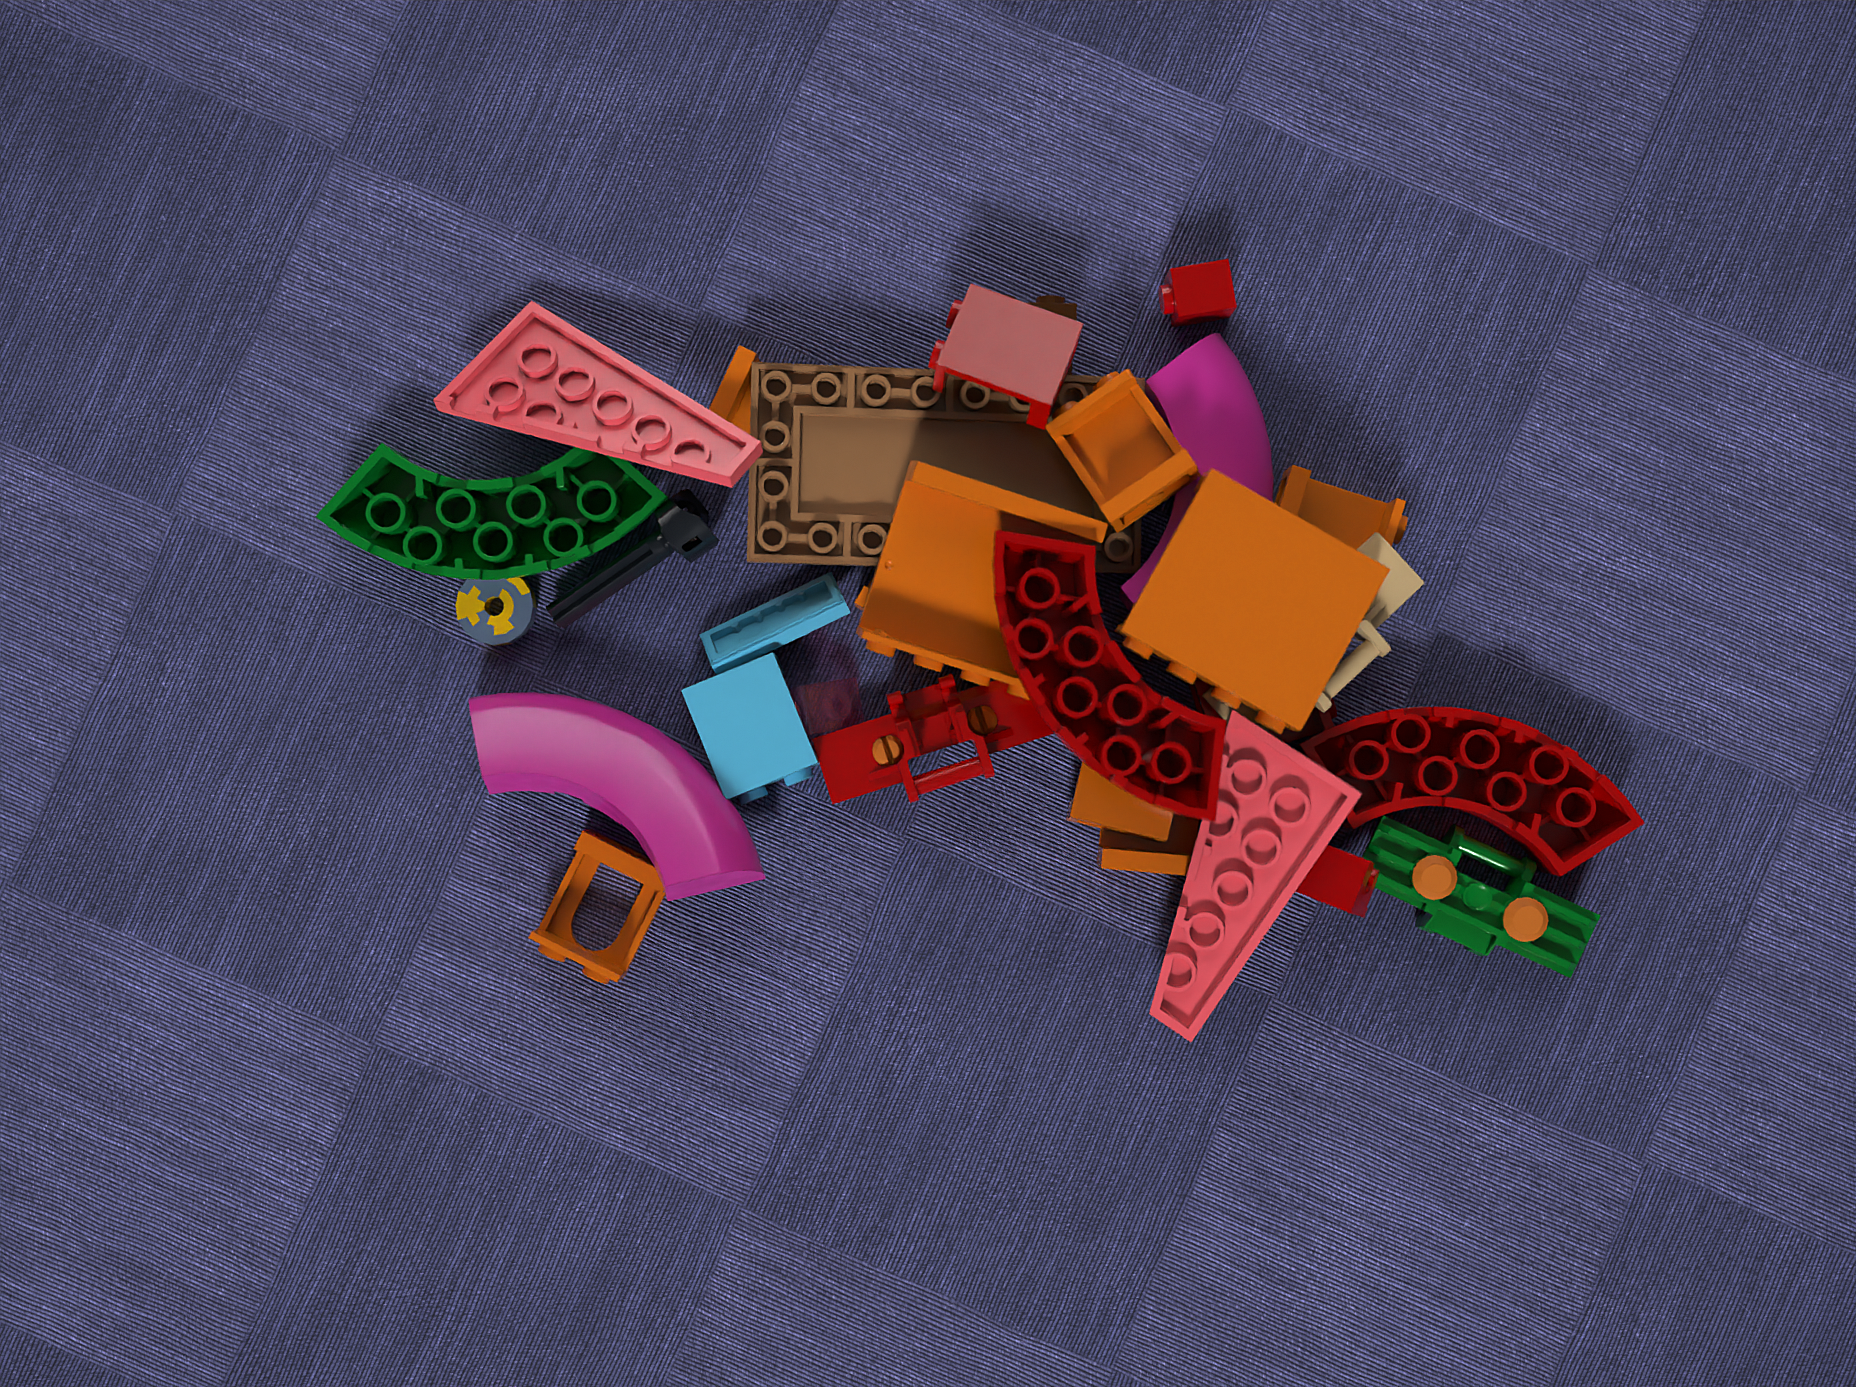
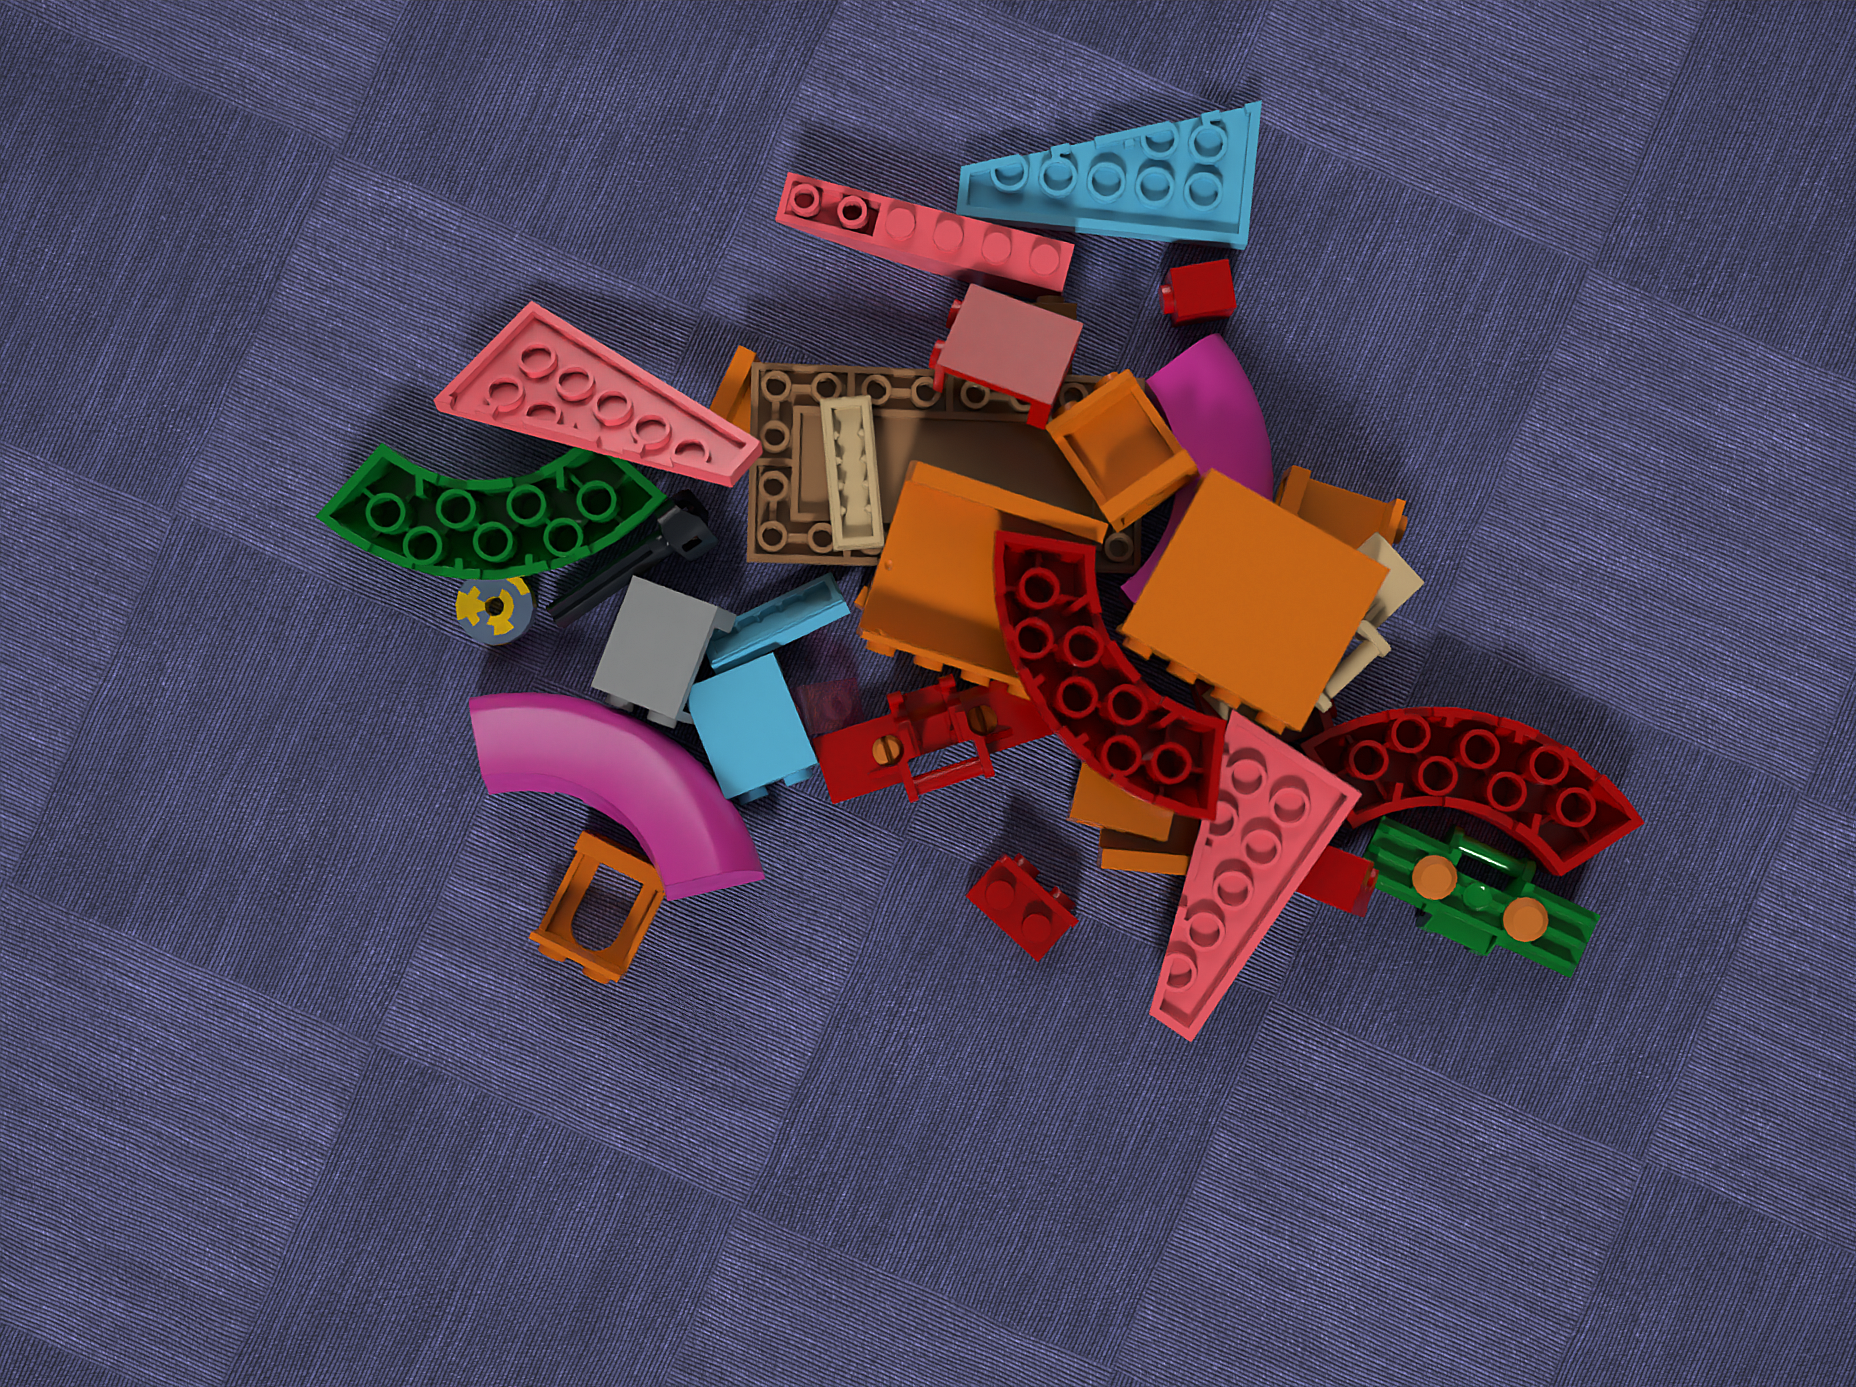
none -> light grey panel [591,575,737,729]
none -> coral slope [775,172,1075,300]
none -> tan plate [820,395,884,551]
none -> medium azure wing [956,100,1262,250]
none -> red bracket [965,852,1079,962]

